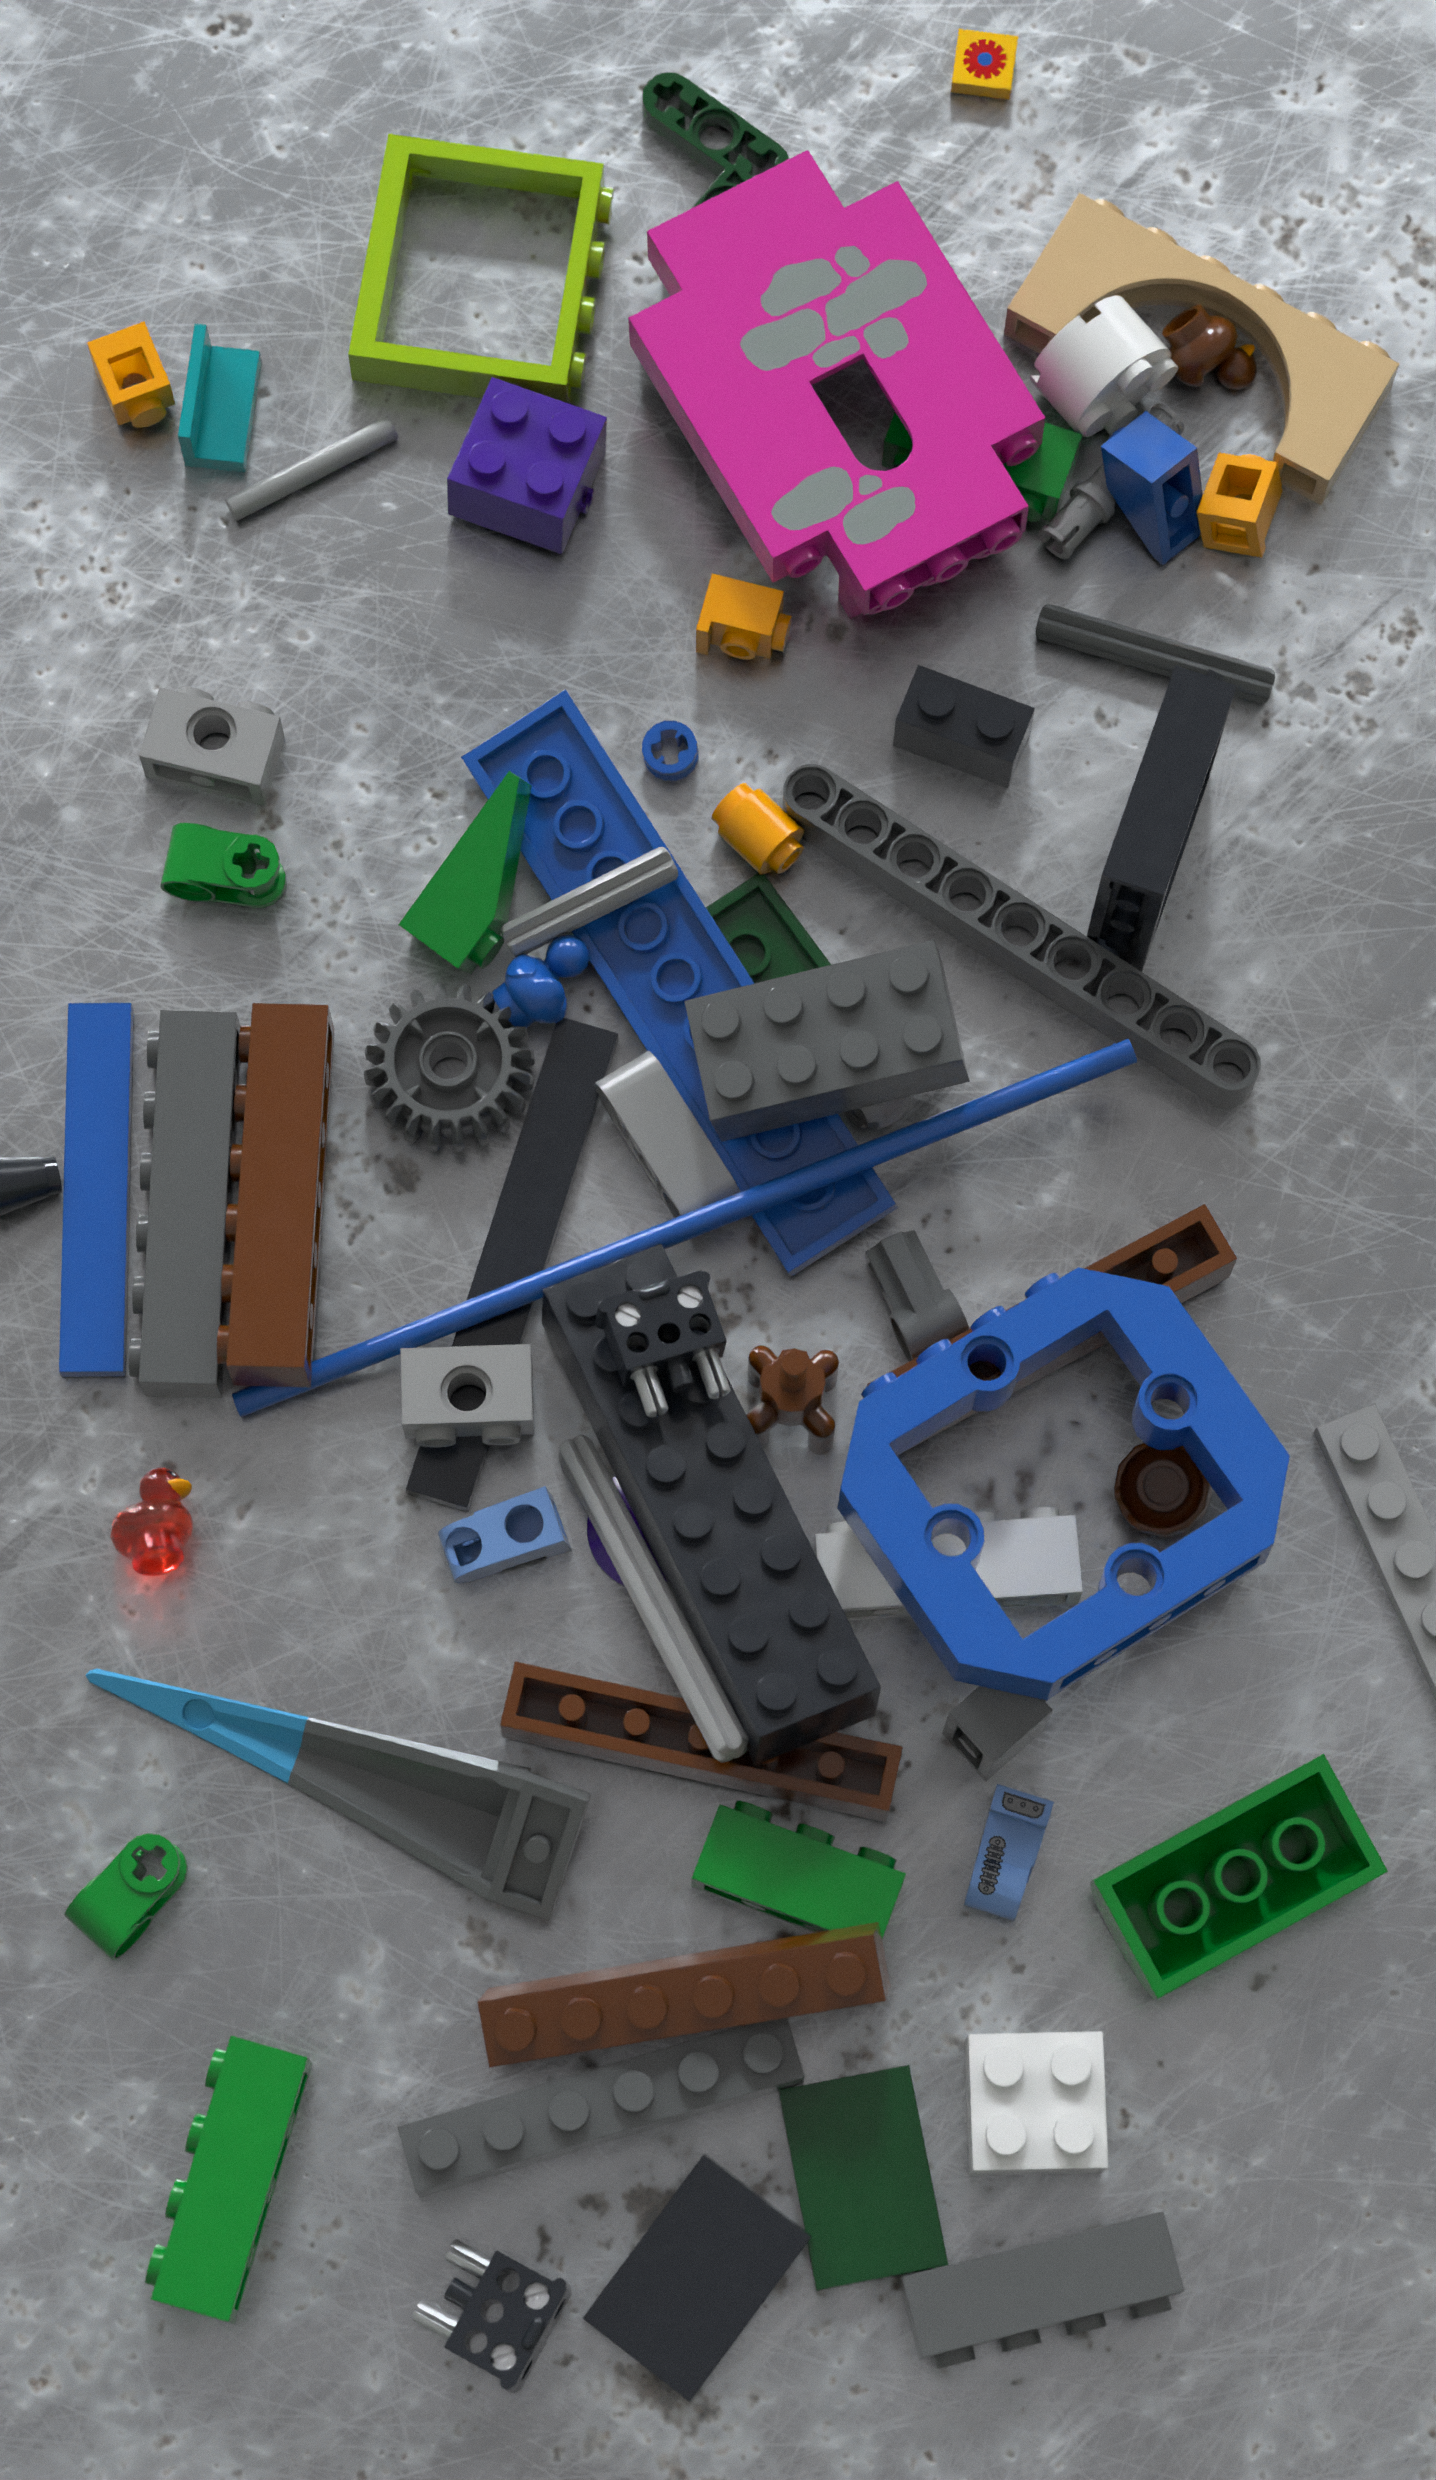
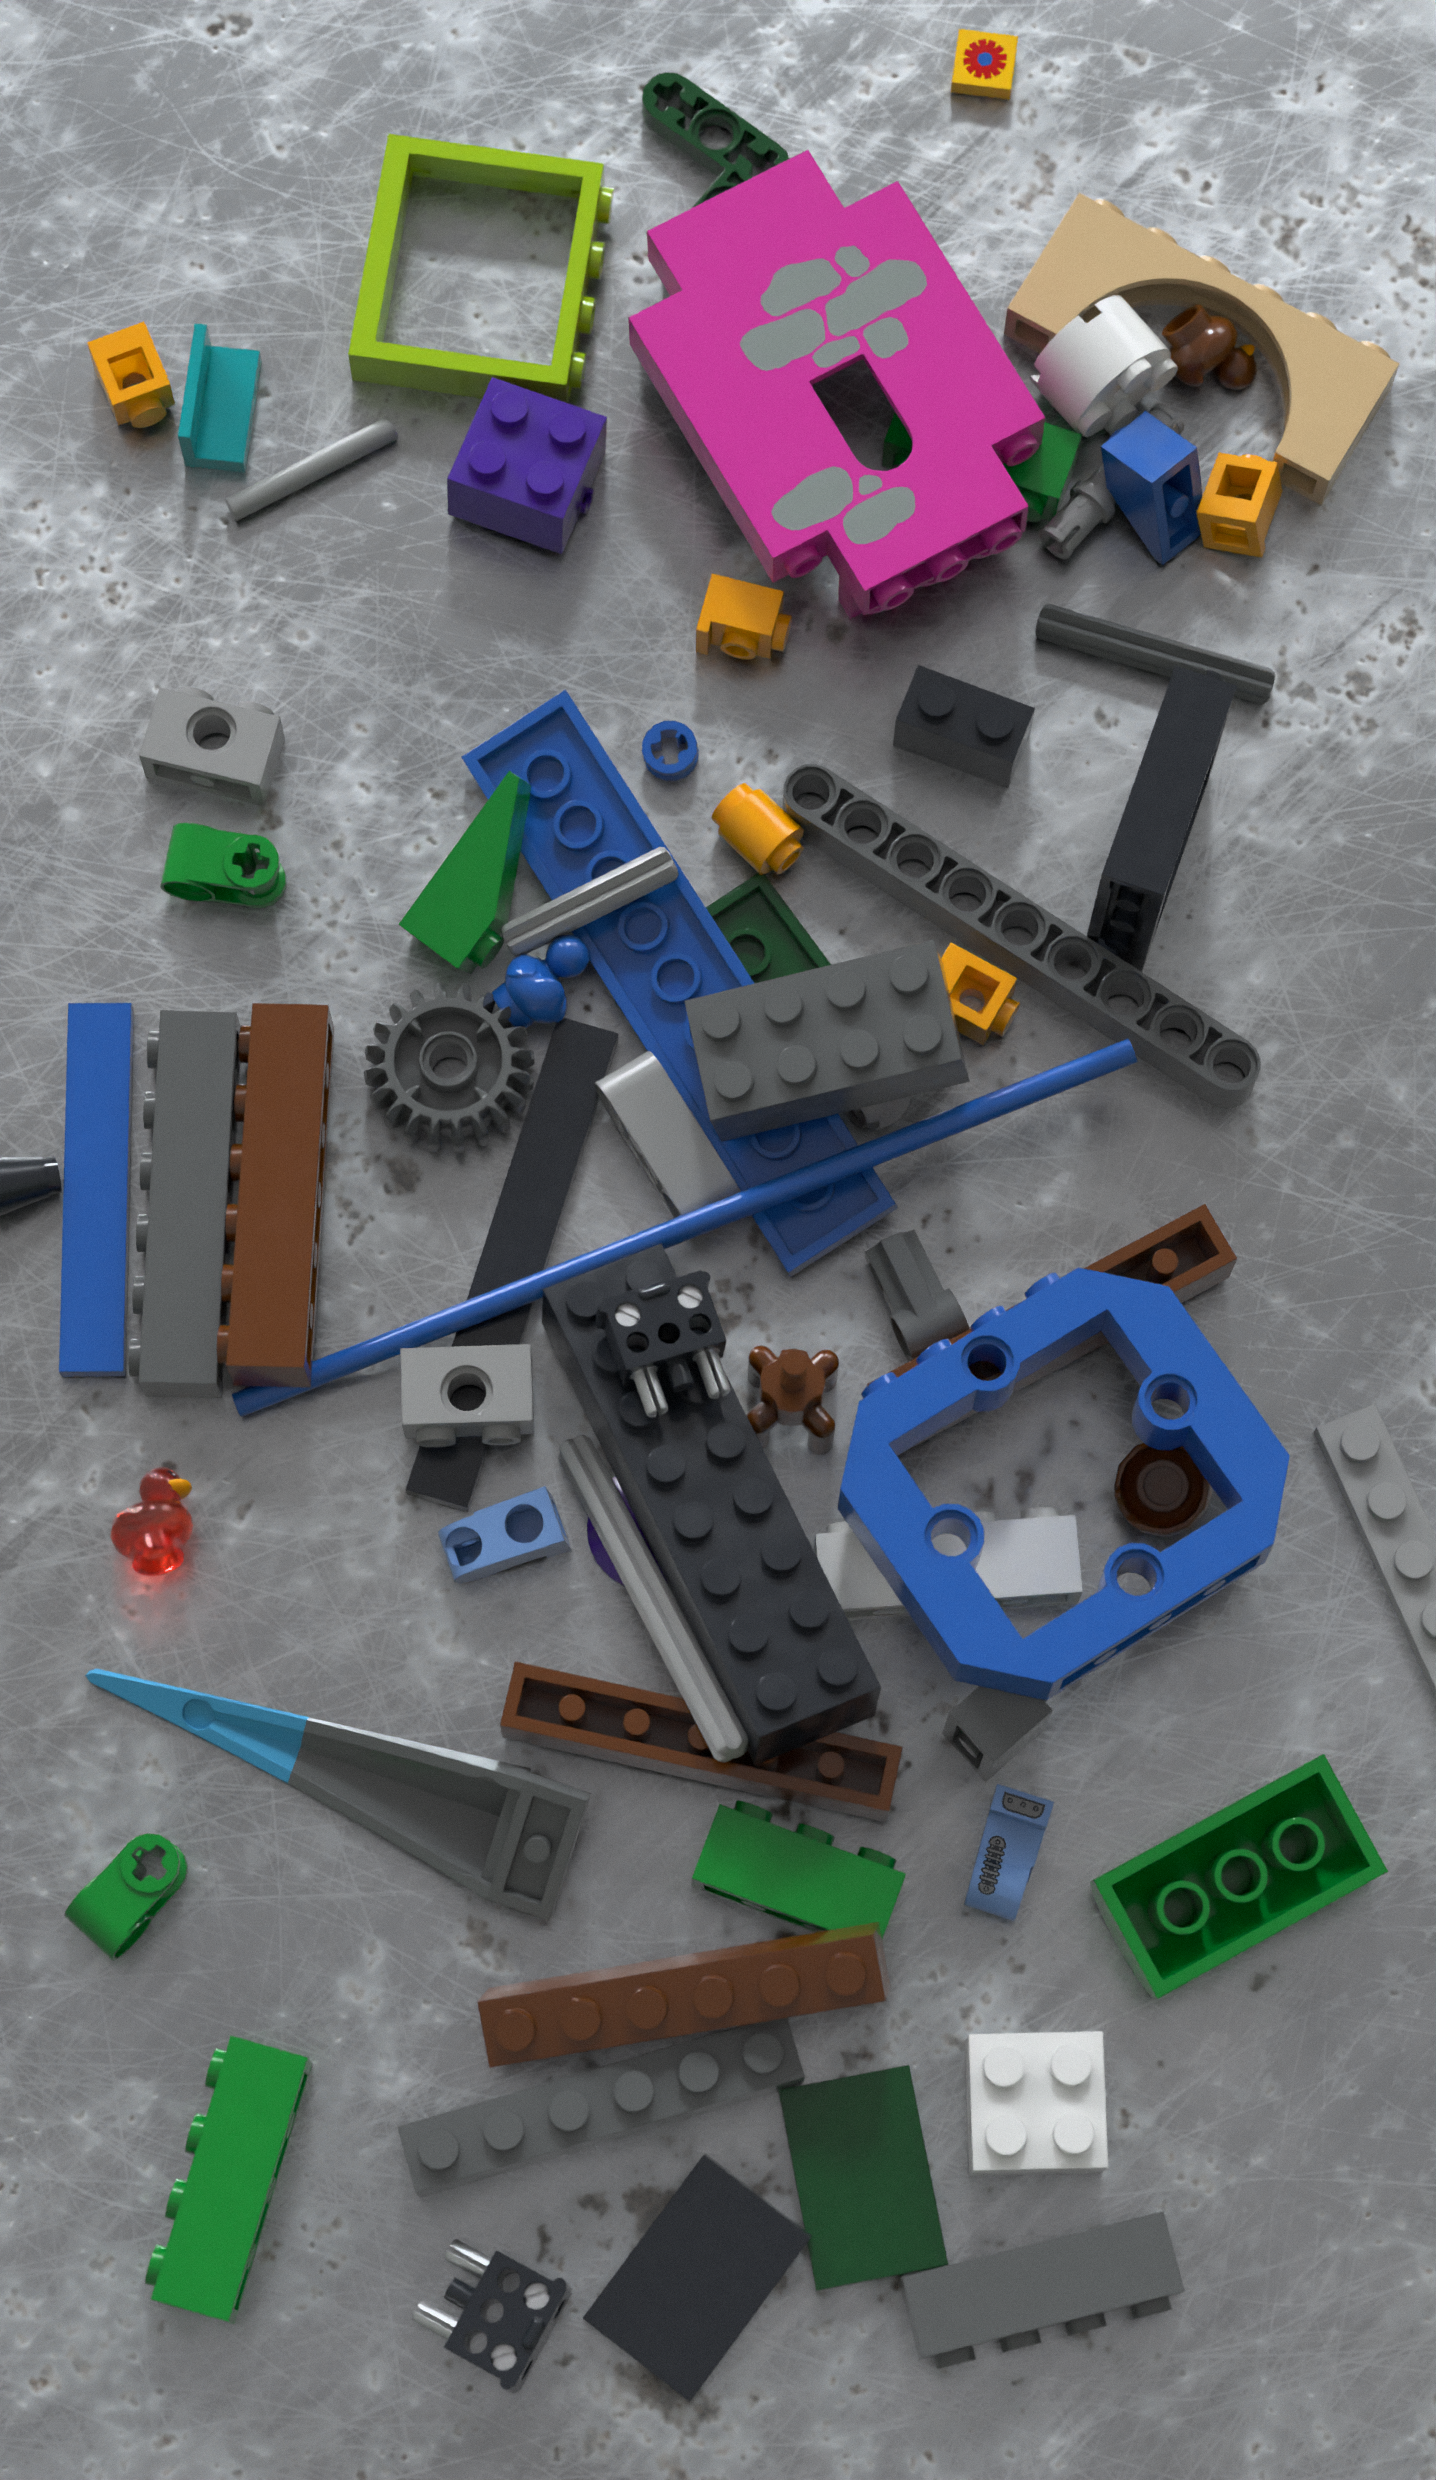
none -> light orange brick [941,942,1020,1046]

